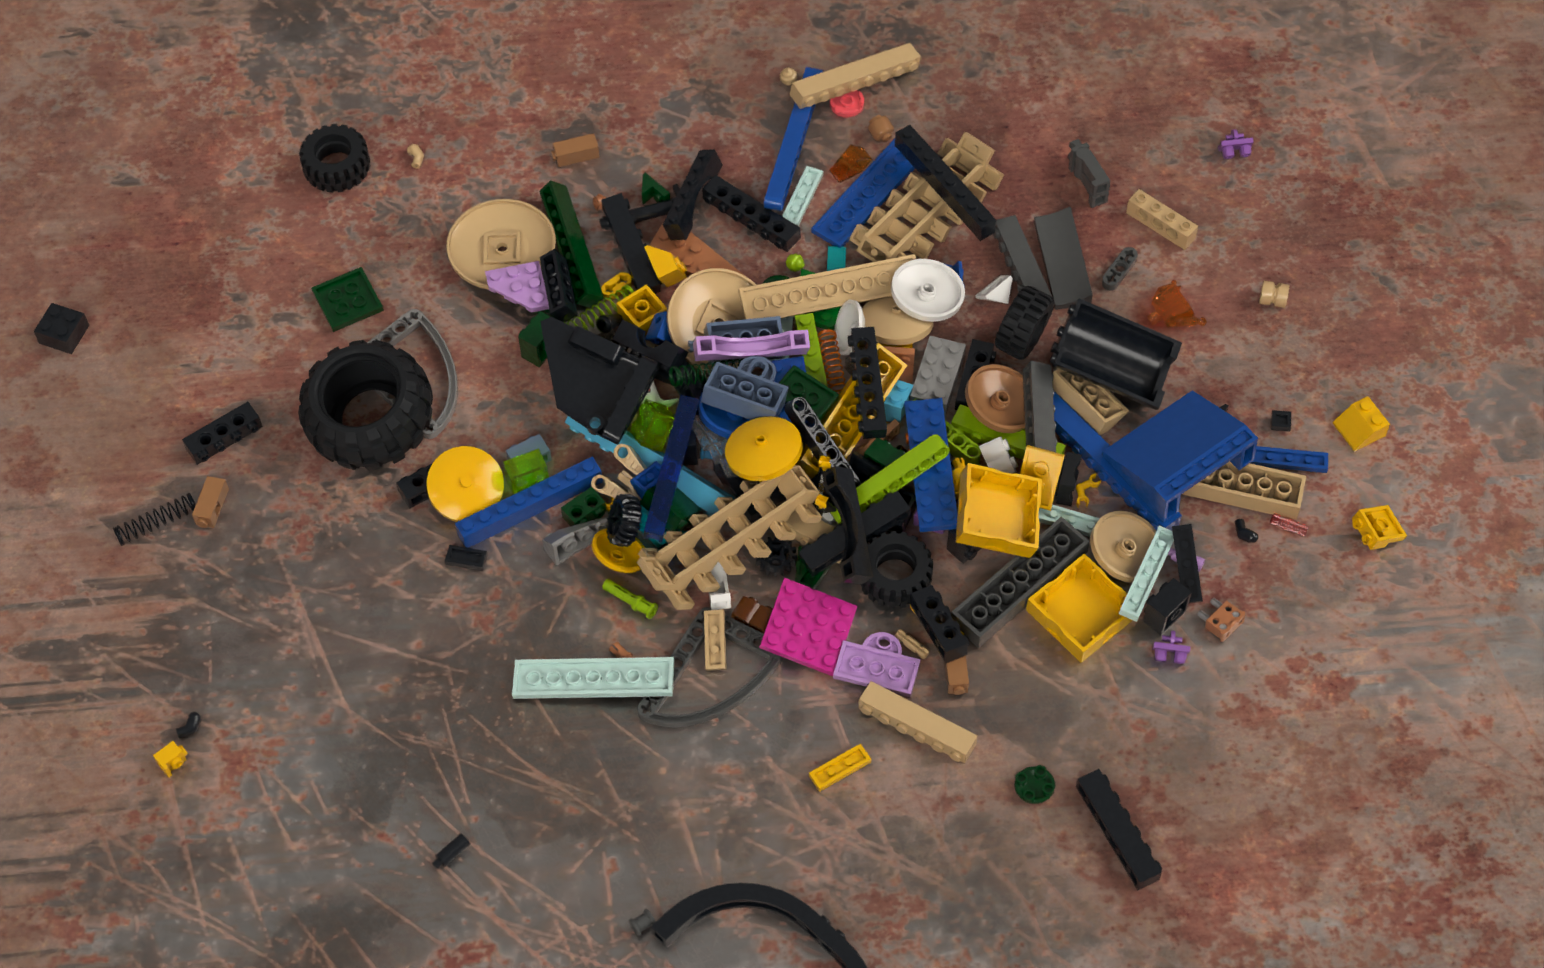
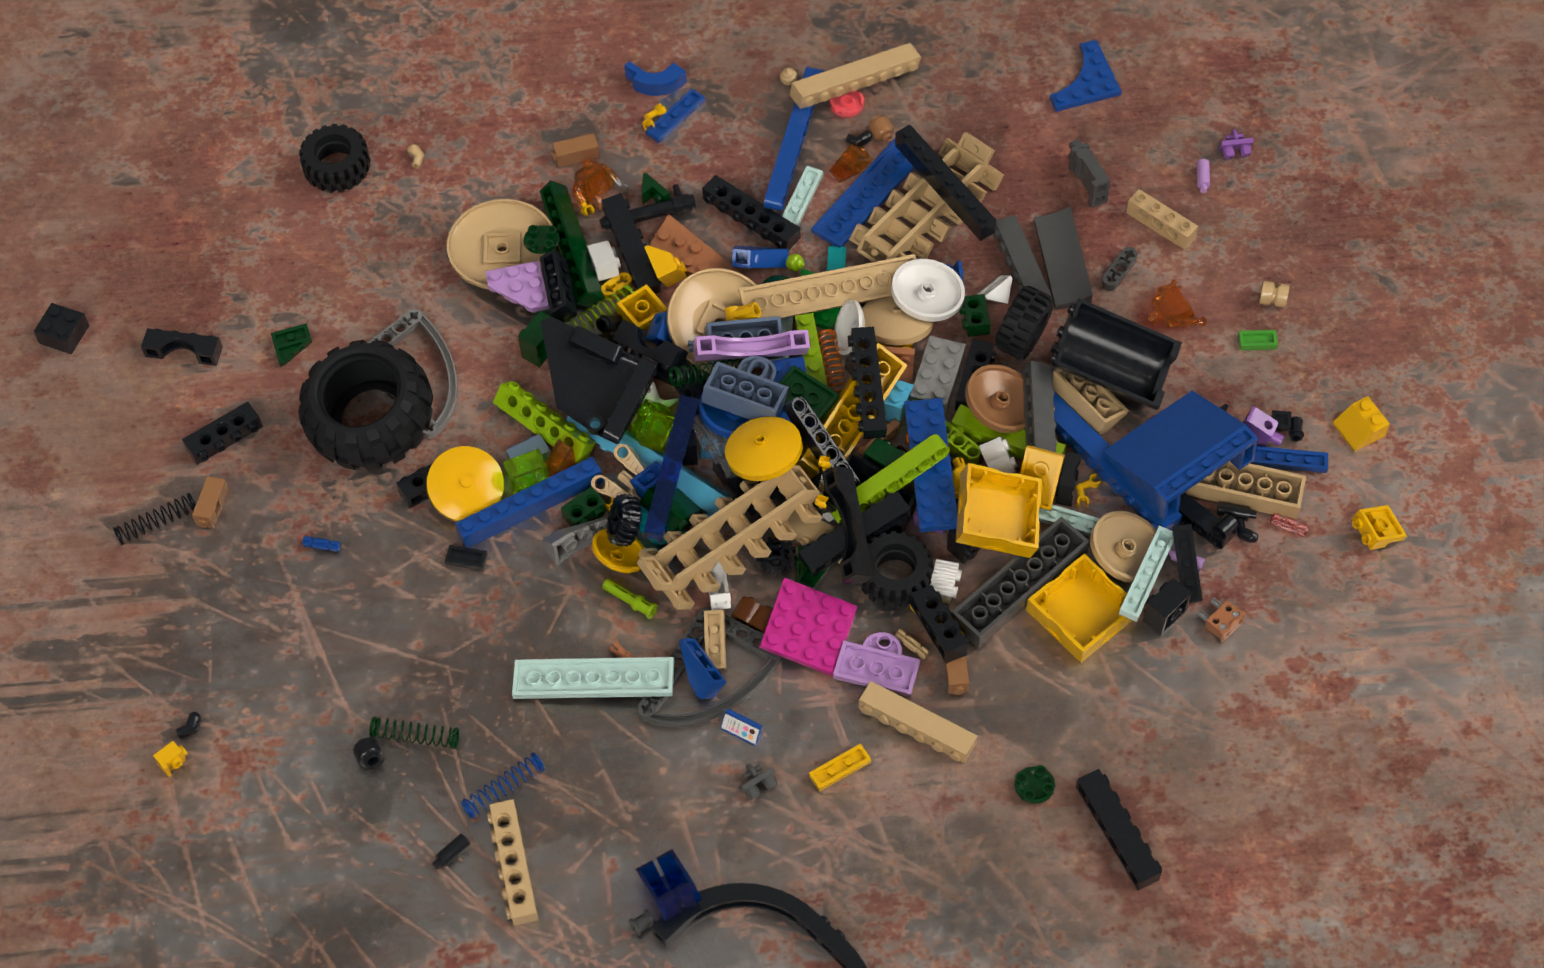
dark green plate [311,267,384,332] -> none
black arch [663,149,723,241] -> none
medium lavender hips [1152,630,1191,664] -> none
none -> black arch [141,328,222,366]
none -> dark green wing [271,323,312,367]
none -> blue axle [302,536,341,552]
none -> black head [353,737,383,768]
none -> dark green piece [369,716,459,749]
none -> blue piece [461,752,545,819]
none -> tan brick [487,799,539,926]
none -> lime brick [493,381,596,464]
none -> dark green dish [523,225,560,254]
none -> clear orange slope [545,439,576,477]
none -> clear orange torso [572,158,629,216]
none -> white brick [587,240,621,281]
none -> blue arch [624,61,687,96]
none -> clear blue piece [636,849,702,921]
none -> yellow arm [642,103,667,131]
none -> blue tile [646,89,705,143]
none -> blue slope [679,638,726,699]
none -> slope [721,709,763,746]
none -> yellow piece [724,302,761,321]
none -> blue slope [732,245,789,268]
none -> dark grey hips [738,763,777,800]
none -> black arm [846,131,873,147]
none -> white brick [930,558,962,605]
none -> dark green brick [959,294,991,337]
none -> blue plate [1049,40,1122,112]
none -> black beam [1179,493,1238,549]
none -> lavender cylinder [1197,159,1210,193]
none -> black cylinder [1217,502,1257,521]
none -> bright green tile [1238,330,1278,350]
none -> medium lavender torso [1242,406,1284,447]
none -> black pin [1289,416,1304,442]

